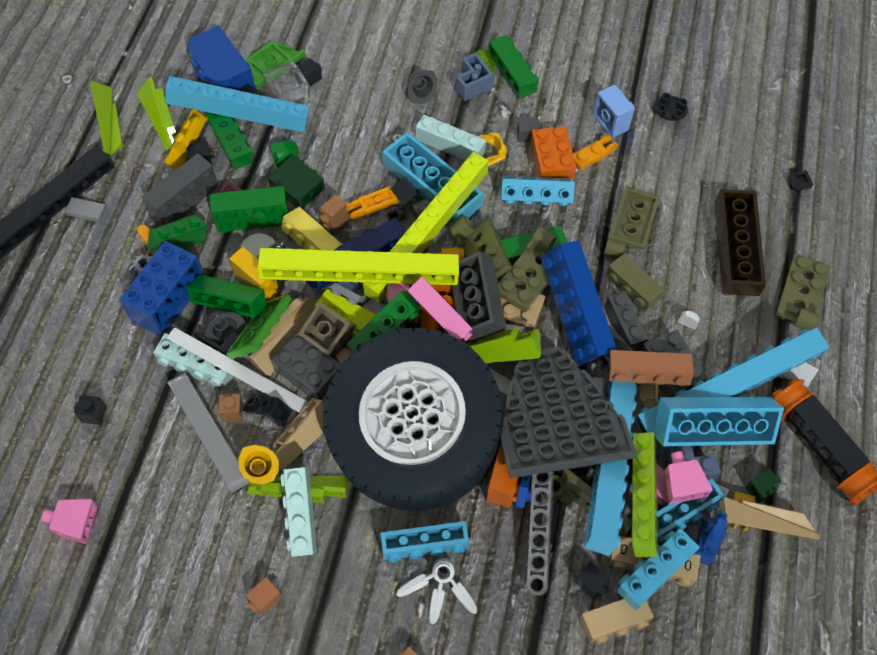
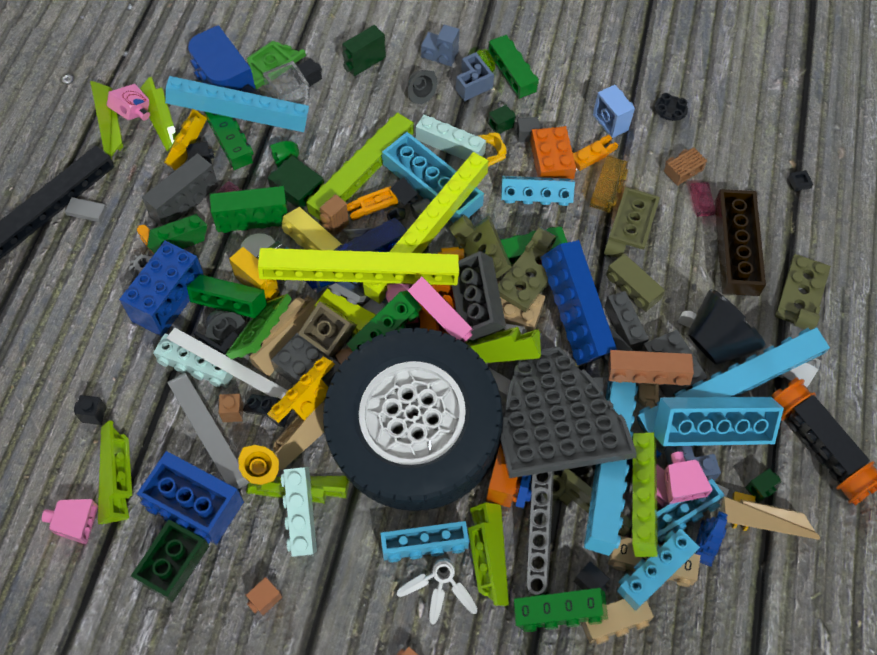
none -> lime wedge [98,420,132,525]
none -> bright pink torso [107,84,150,121]
none -> dark green brick [131,519,209,603]
none -> blue brick [137,451,244,545]
none -> yellow bracket [267,356,335,423]
none -> lime brick [306,112,414,222]
none -> dark green brick [342,25,386,77]
none -> sand blue brick [421,25,460,66]
none -> lime wedge [468,502,509,606]
none -> dark green brick [488,105,516,134]
none -> green brick [514,588,608,632]
none -> clear yellow brick [590,155,629,213]
none -> medium nougat brick [664,147,707,186]
none -> black cone [687,289,766,365]
none -> clear pink plate [689,182,716,217]

